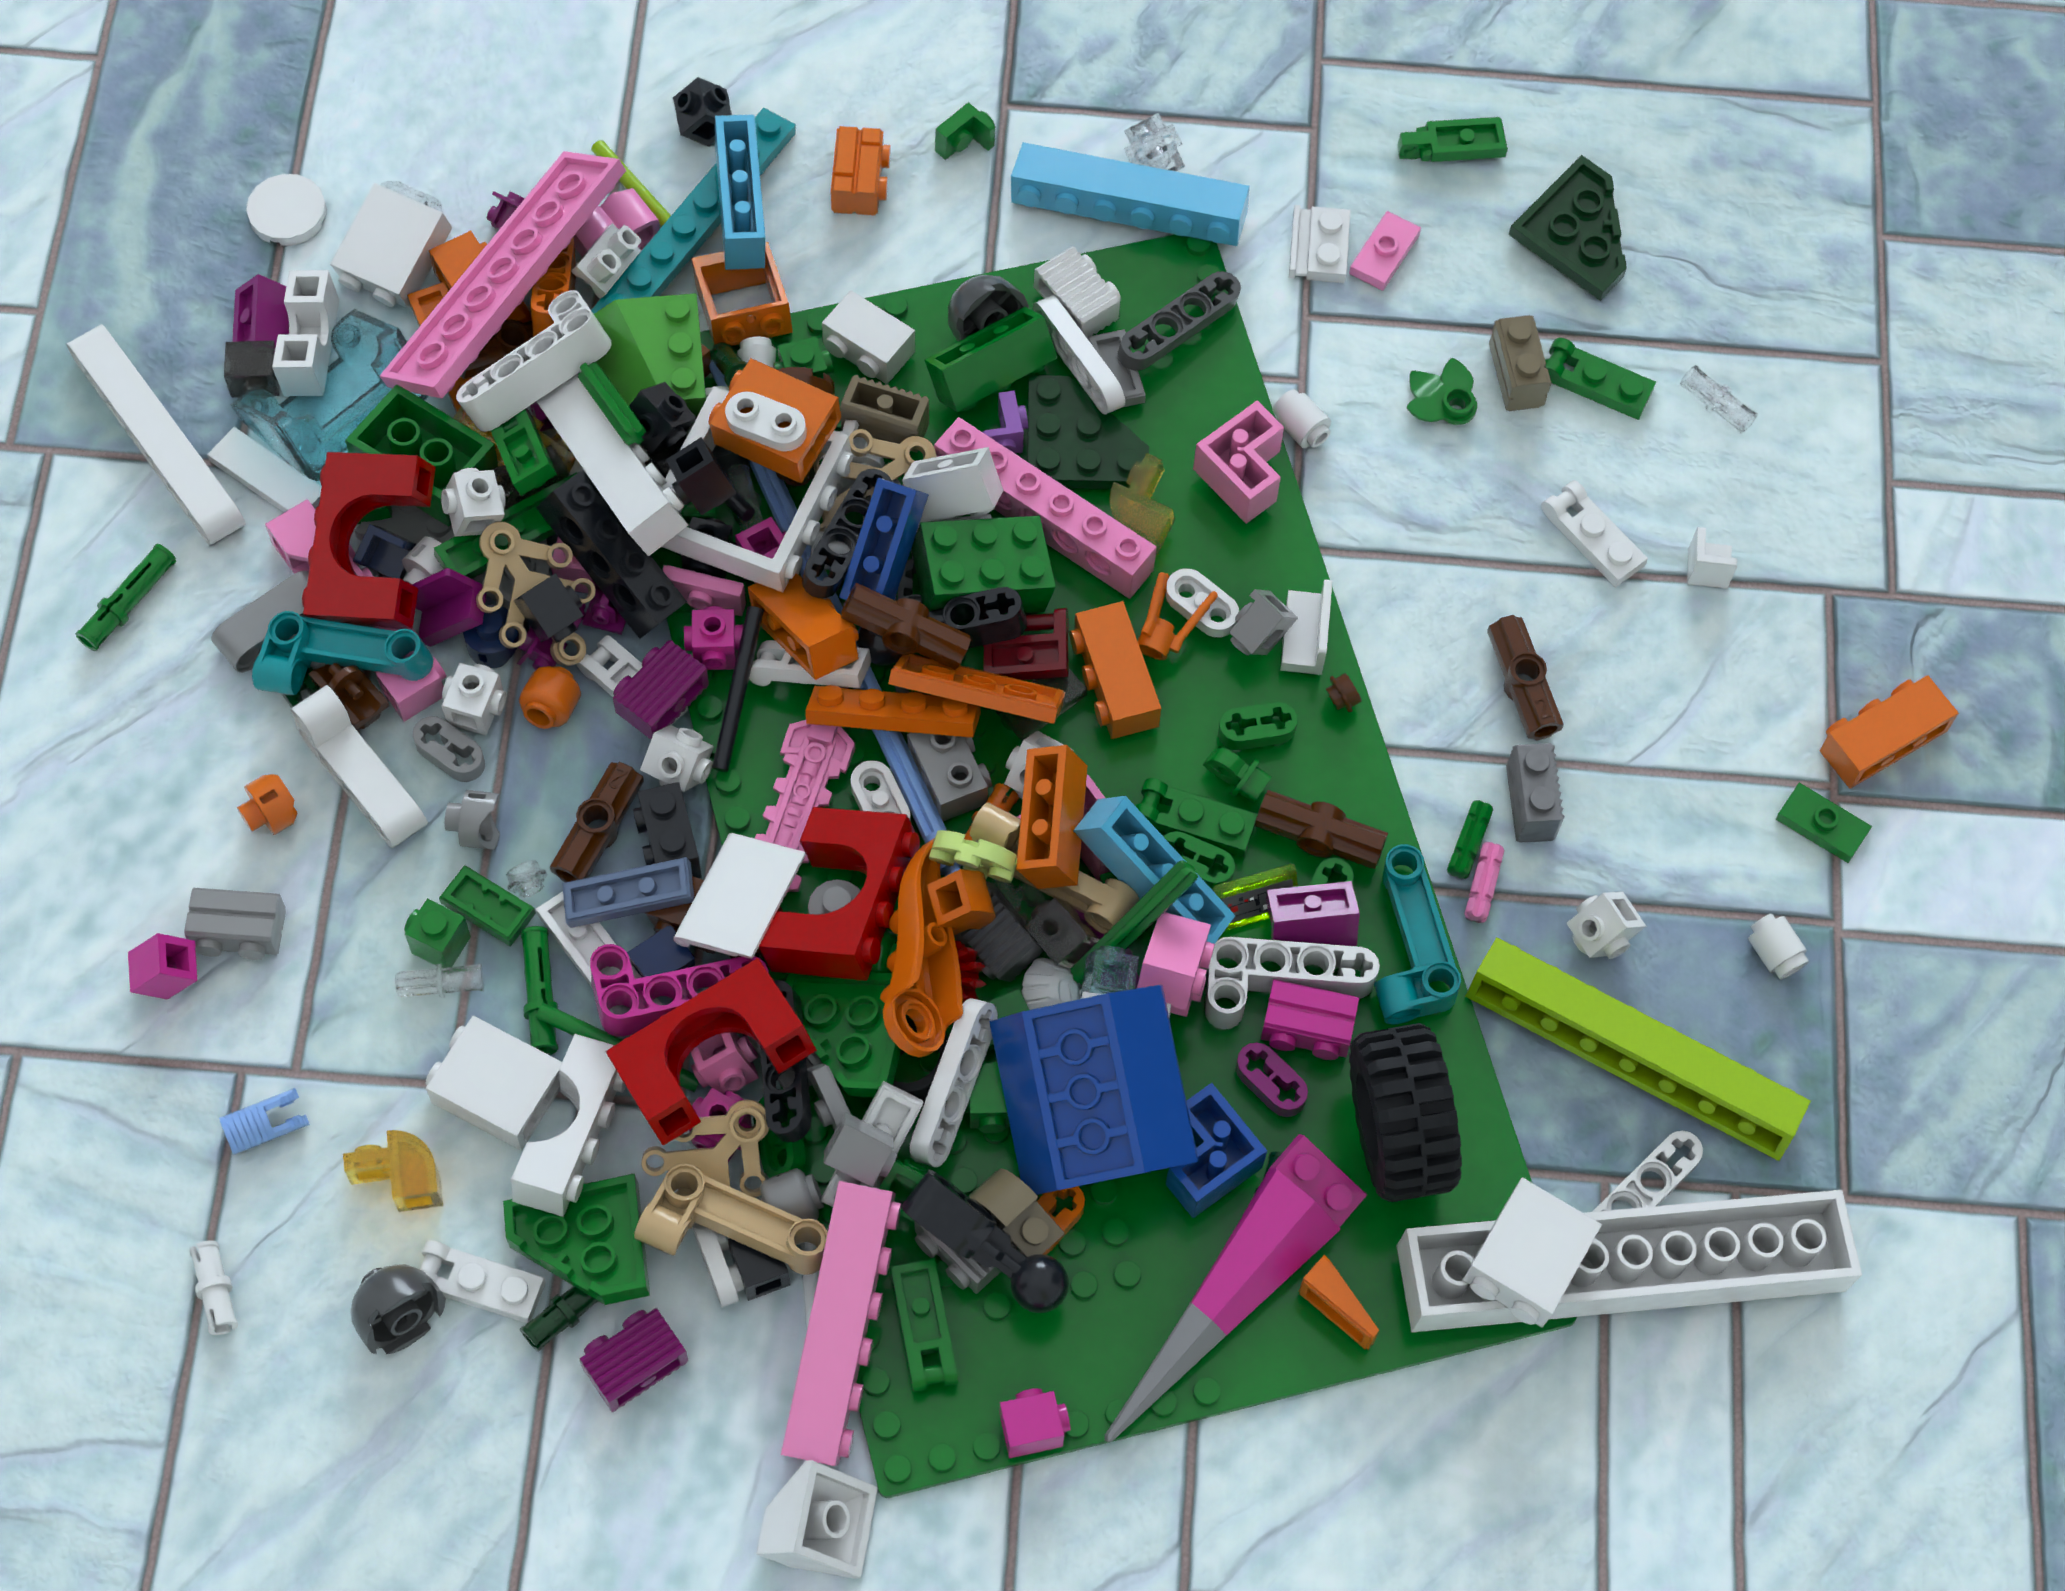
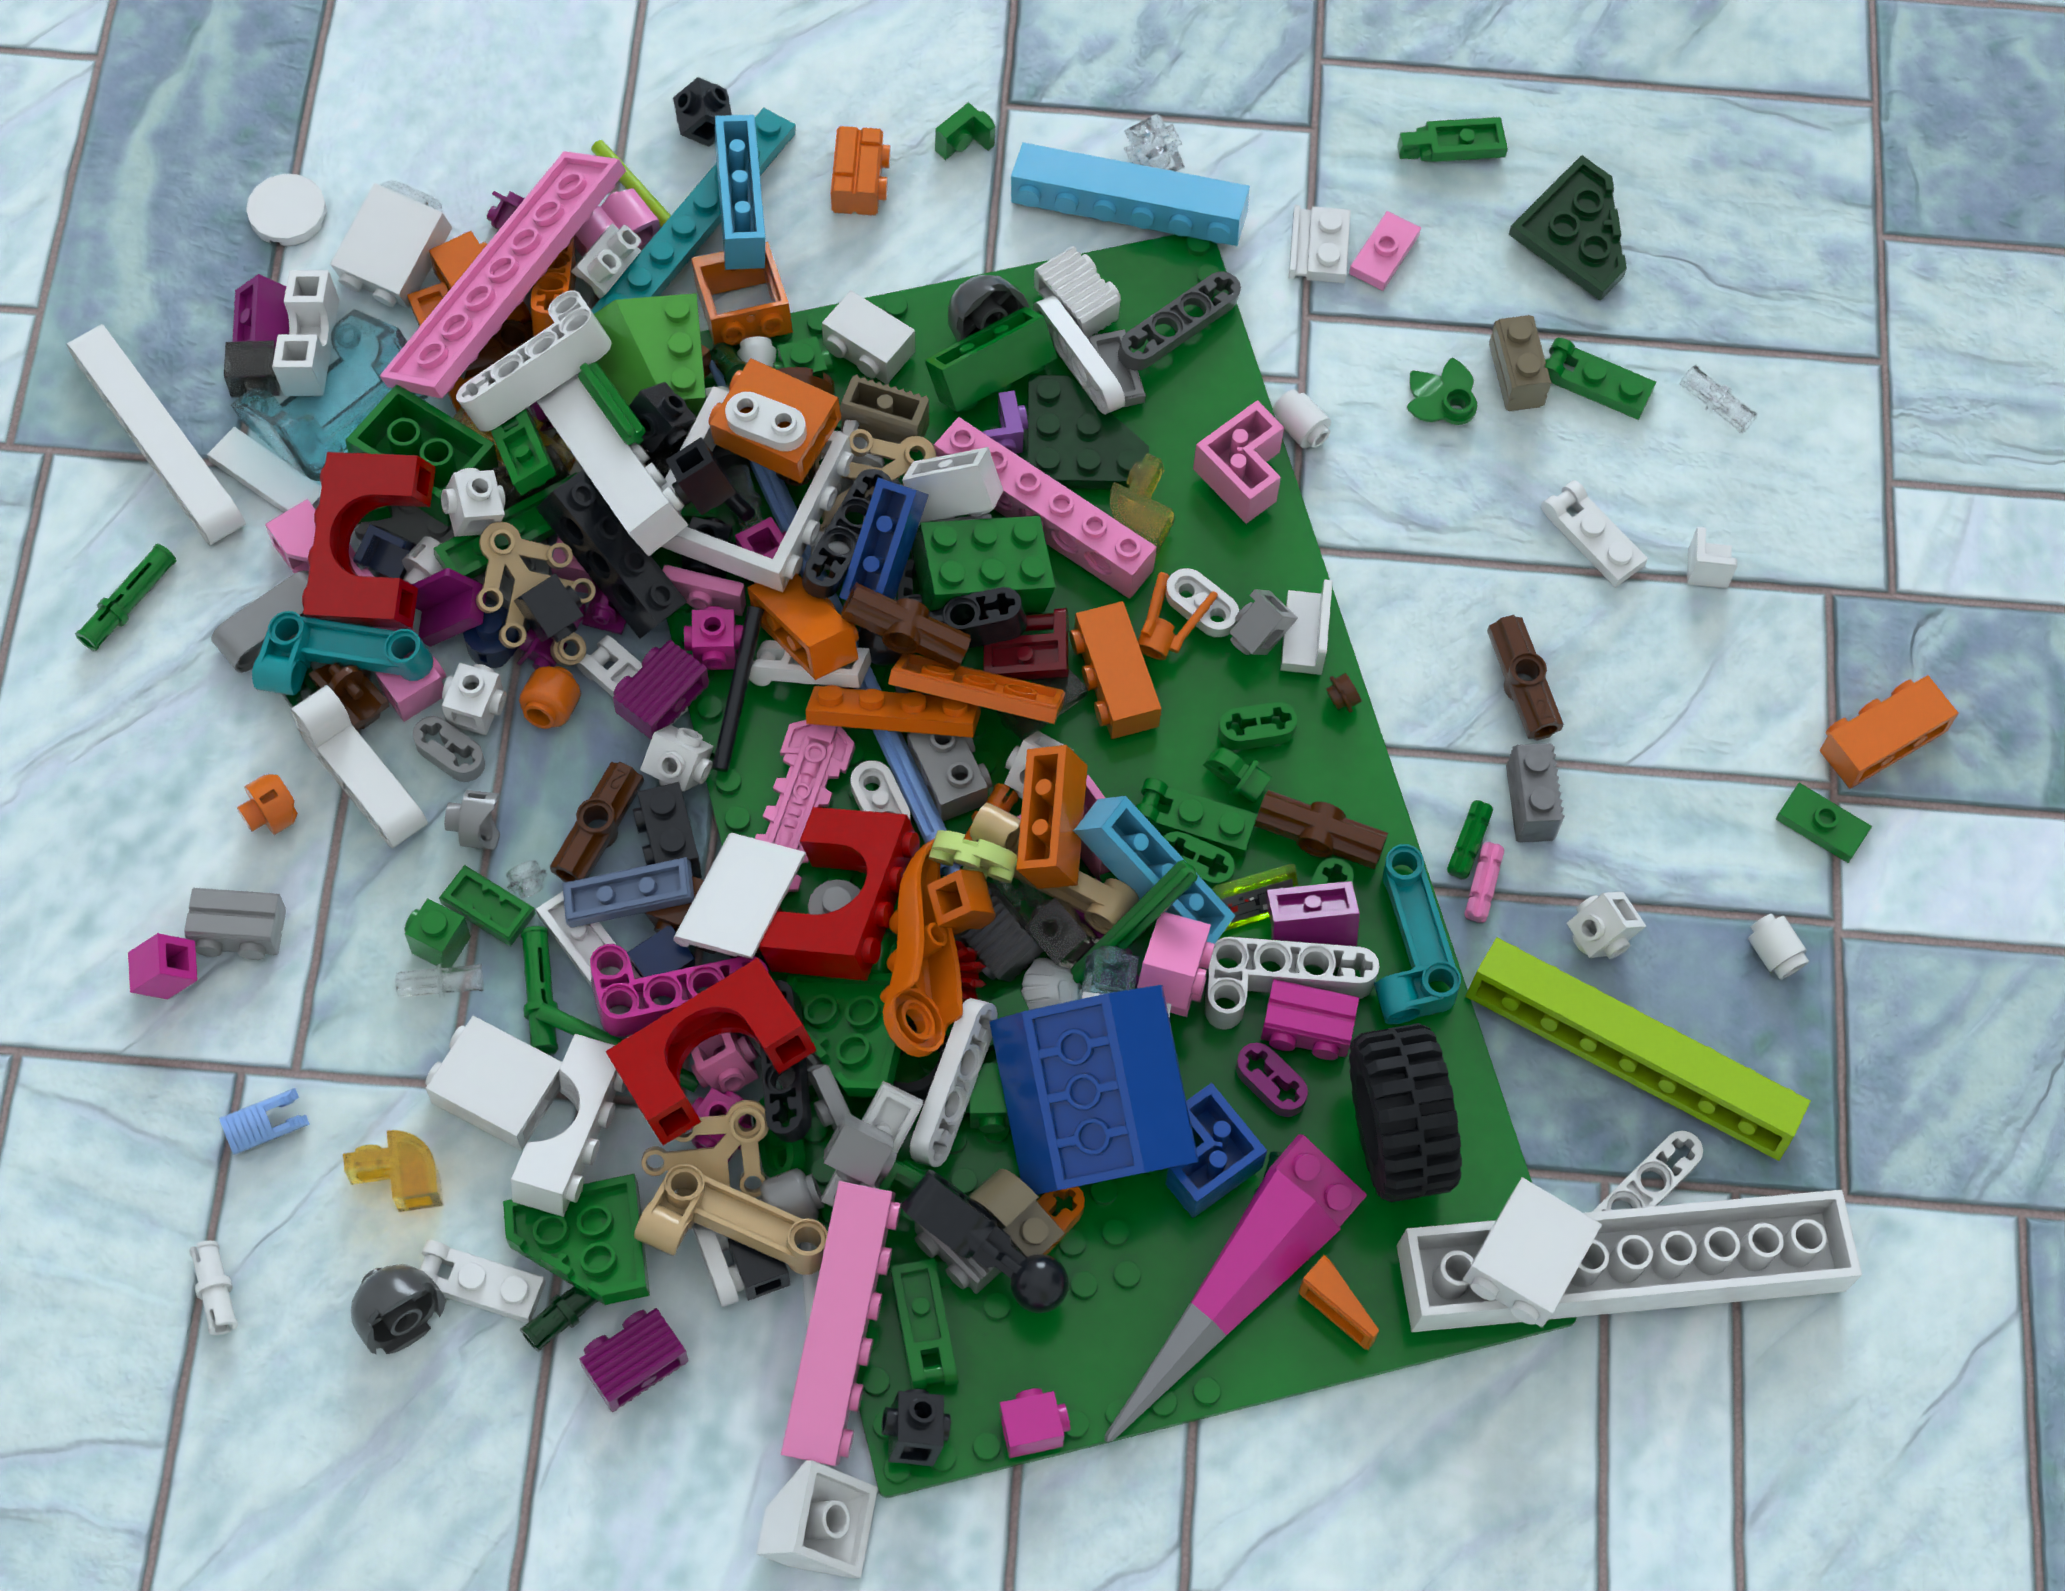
none -> black brick [881,1389,951,1466]

